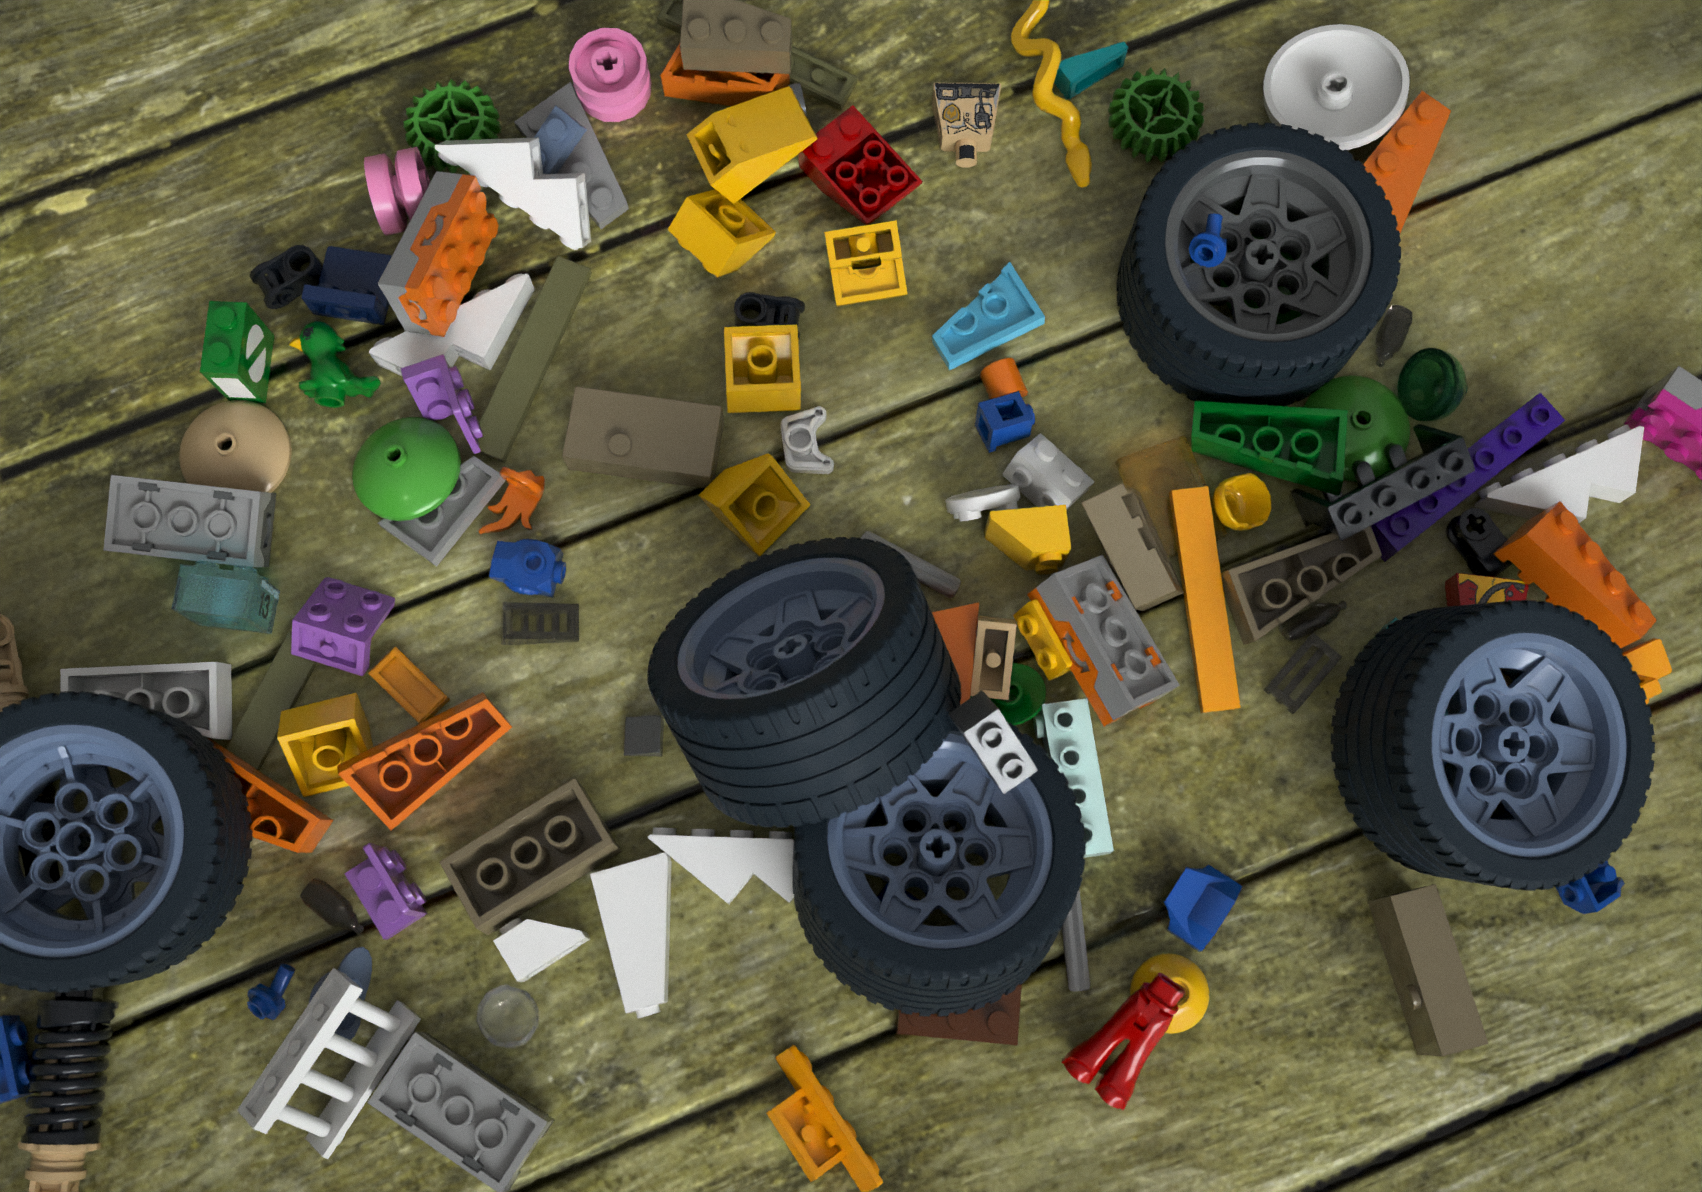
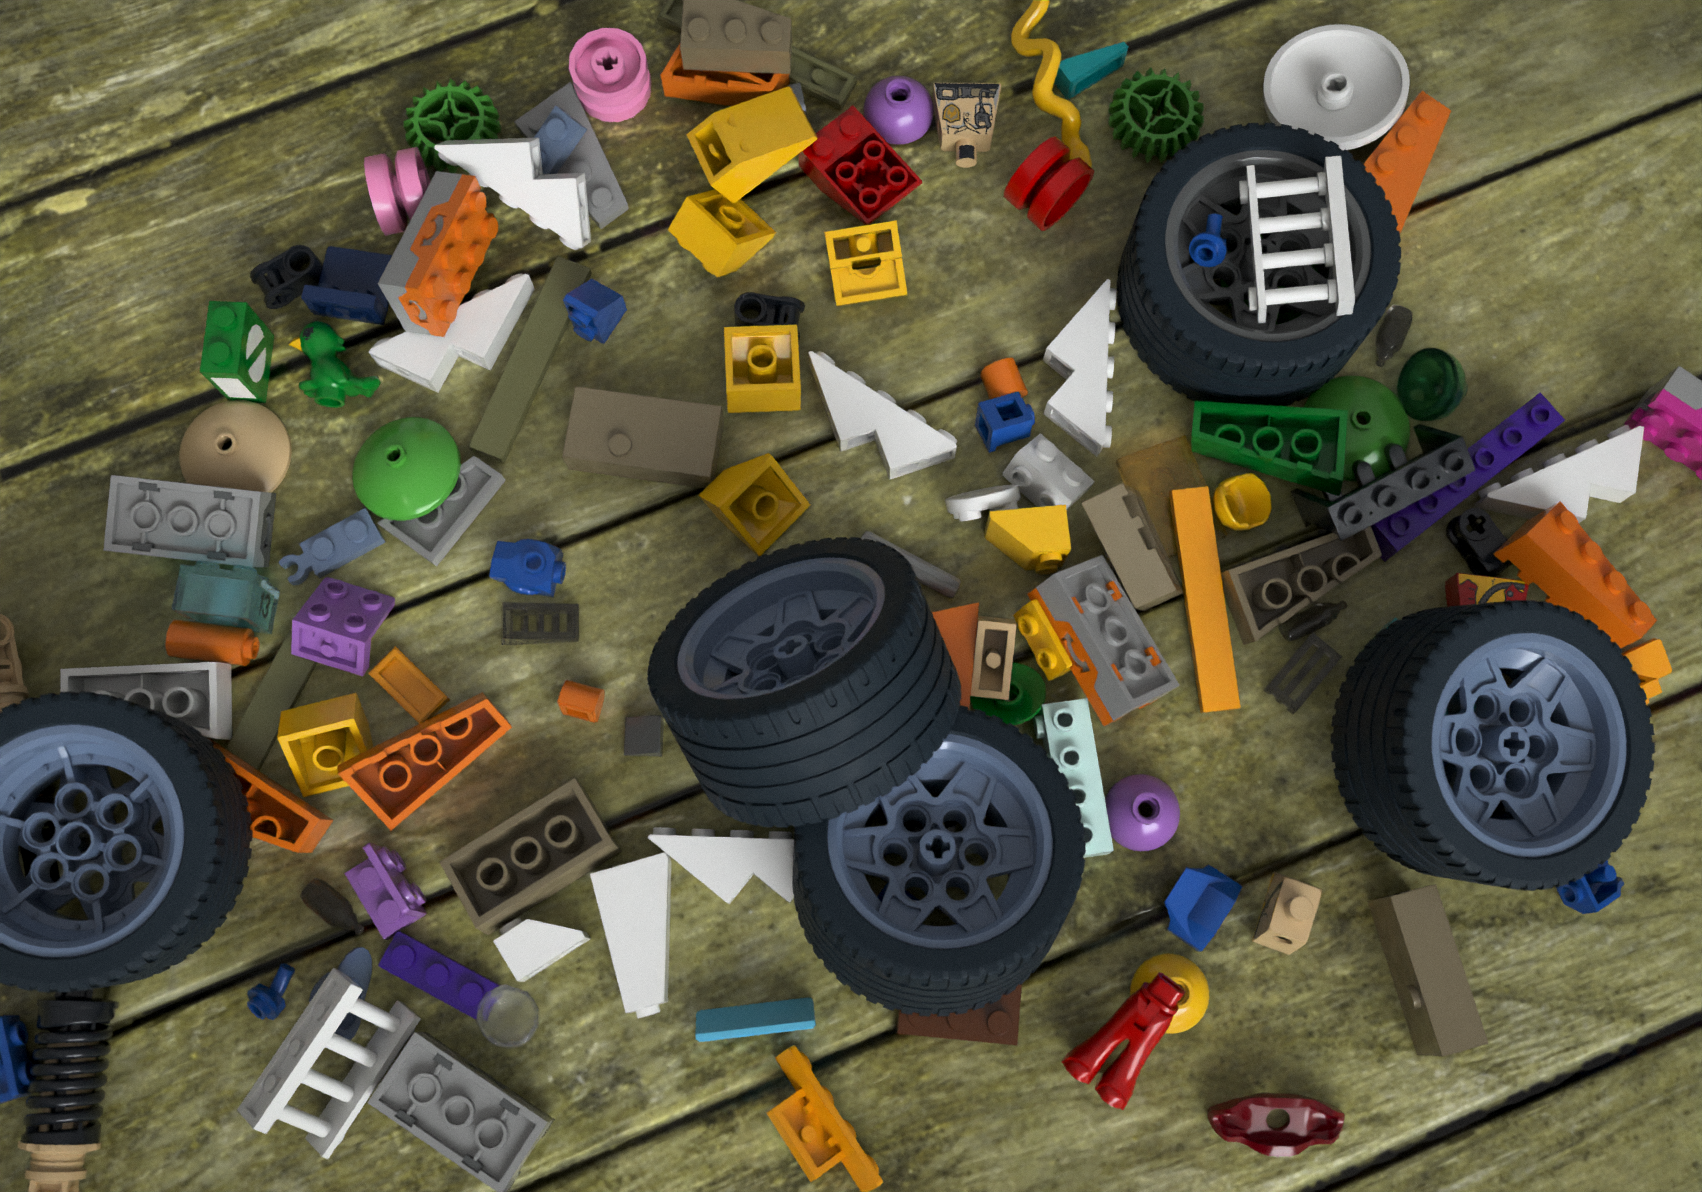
medium lavender bracket [401,354,483,454] -> none
orange piece [478,467,545,534] -> none
white piece [780,406,834,474] -> none
medium azure wing [932,262,1045,371] -> none
brick [948,691,1038,794] -> none
light grey axle [1062,888,1090,992] -> none
none -> orange brick [166,619,259,666]
none -> sand blue plate [279,508,386,585]
none -> dark purple plate [378,930,502,1021]
none -> orange brick [557,680,605,723]
none -> blue slope [563,279,627,344]
none -> medium azure slope [696,997,816,1042]
none -> white slope [808,351,957,480]
none -> medium lavender piece [864,76,934,145]
none -> red wheel [1003,136,1095,231]
none -> white slope [1043,279,1116,457]
none -> medium lavender piece [1105,774,1180,851]
none -> dark red piece [1207,1092,1345,1157]
none -> white fence [1239,156,1355,323]
none -> tan torso [1252,871,1322,955]

